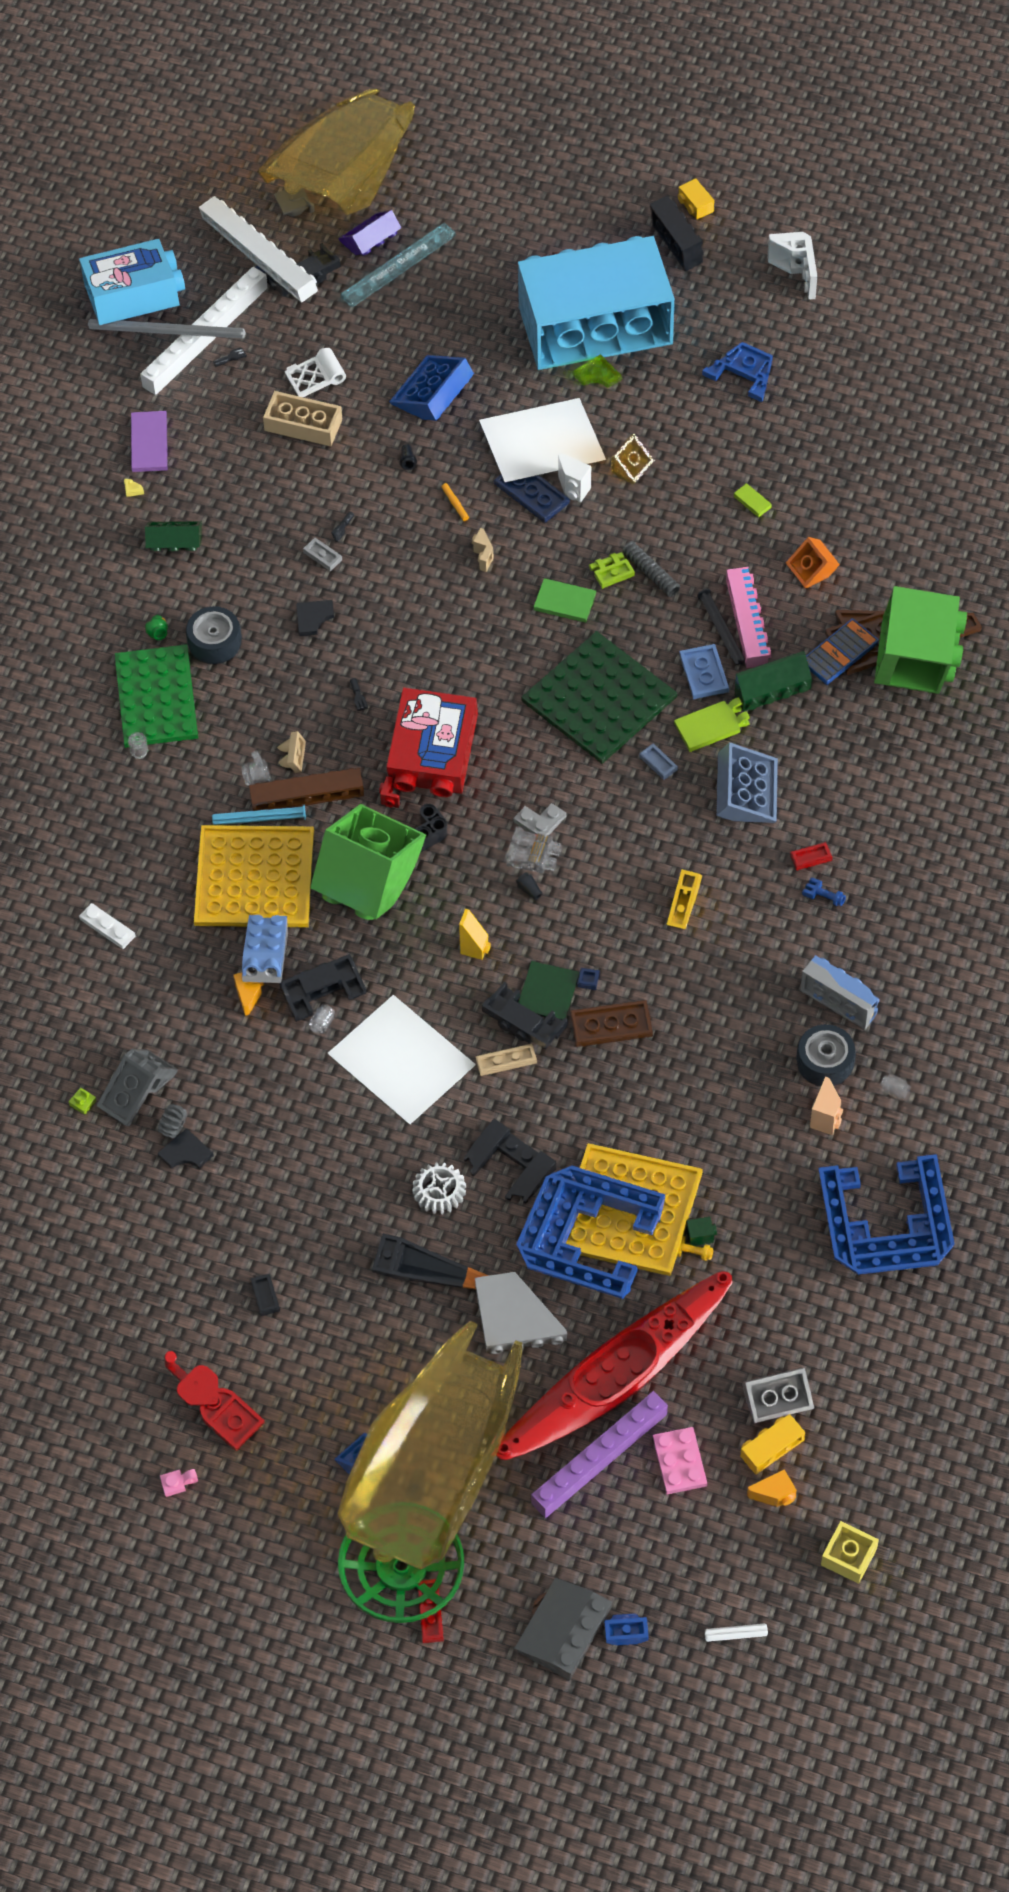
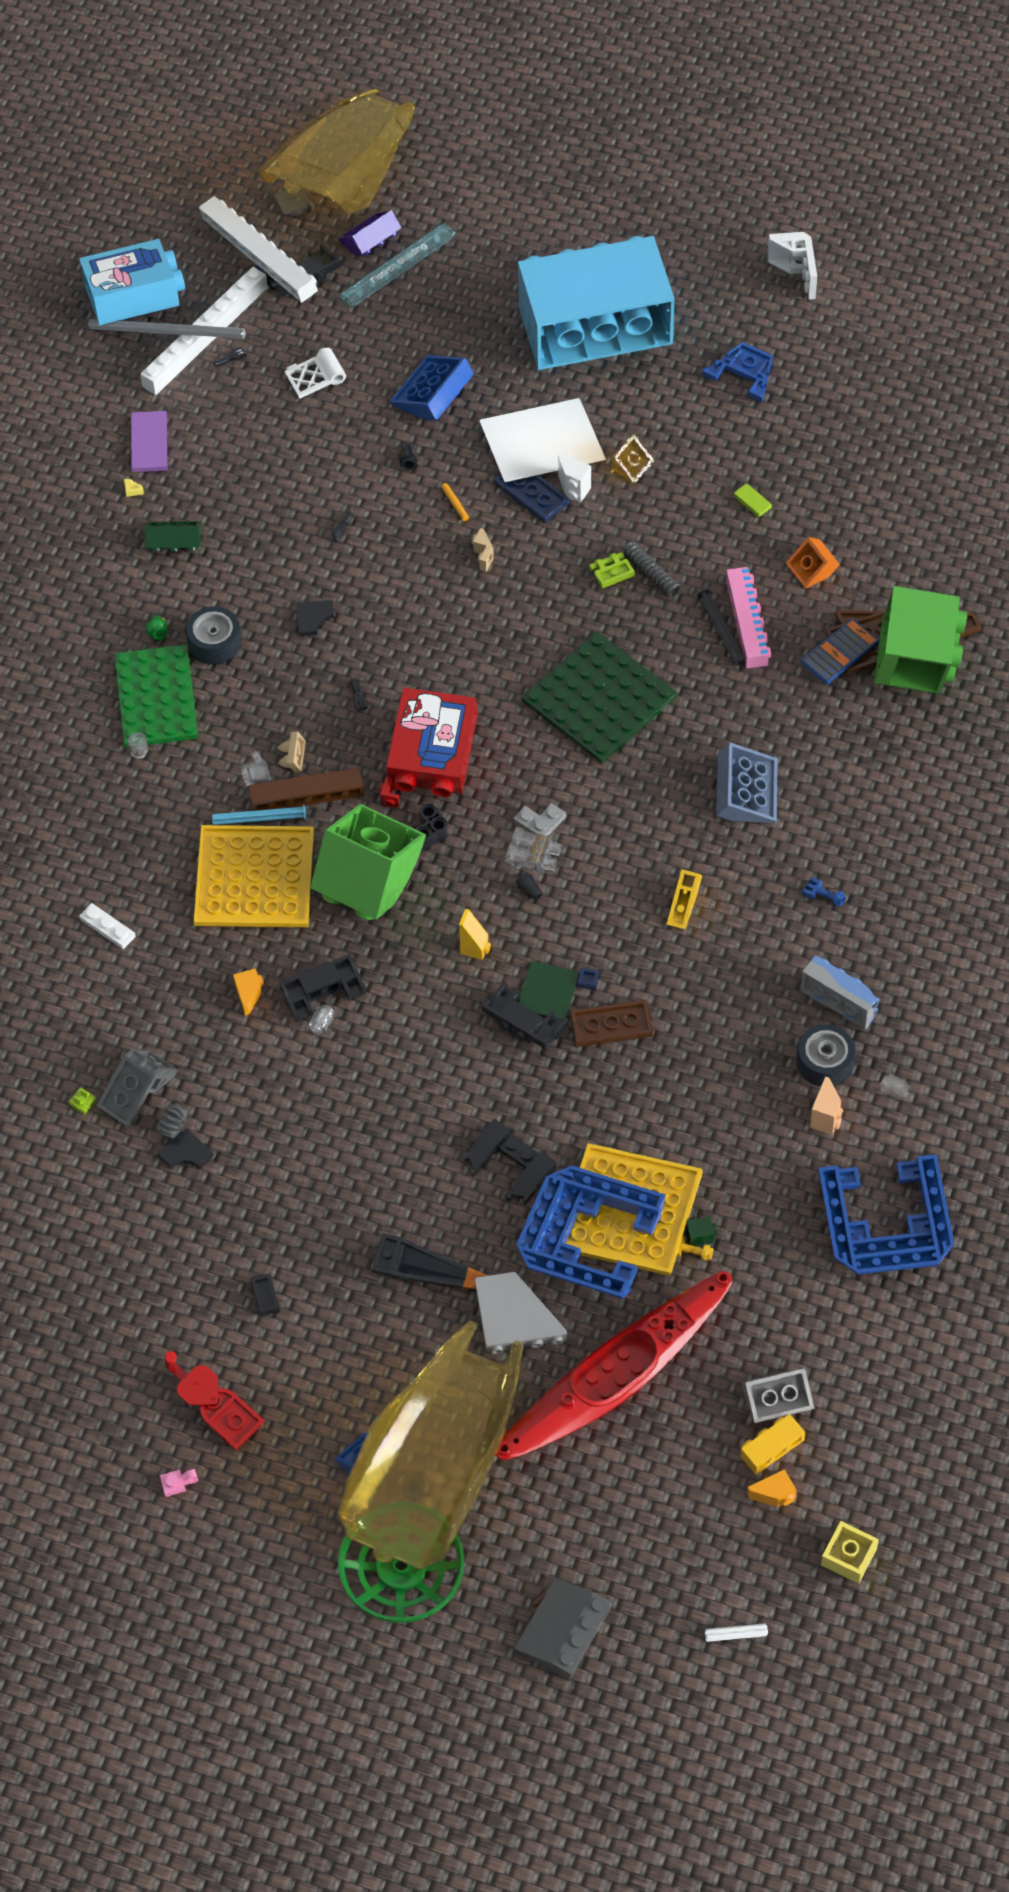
medium blue piece [242,915,288,983] -> none
tan brick [263,391,342,446] -> none
light grey plate [303,538,342,571] -> none
white sticker [328,995,476,1124] -> none
white gear [412,1162,466,1215] -> none
red tile [418,1579,444,1643] -> none
tan tile [475,1044,537,1076] -> none
medium lavender brick [531,1391,668,1519] -> none
bright green tile [534,578,596,623] -> none
clear neon green tile [573,354,622,388] -> none
blue slope [604,1613,649,1645] -> none
sand blue tile [639,743,678,780] -> none
black brick [650,195,704,271] -> none
bright pink plate [653,1427,707,1494] -> none
lime tile [674,697,750,752] -> none
yellow brick [678,178,714,220] -> none
medium blue plate [679,644,729,699] -> none
dark green slope [734,651,812,712] -> none
red tile [790,842,832,871] -> none

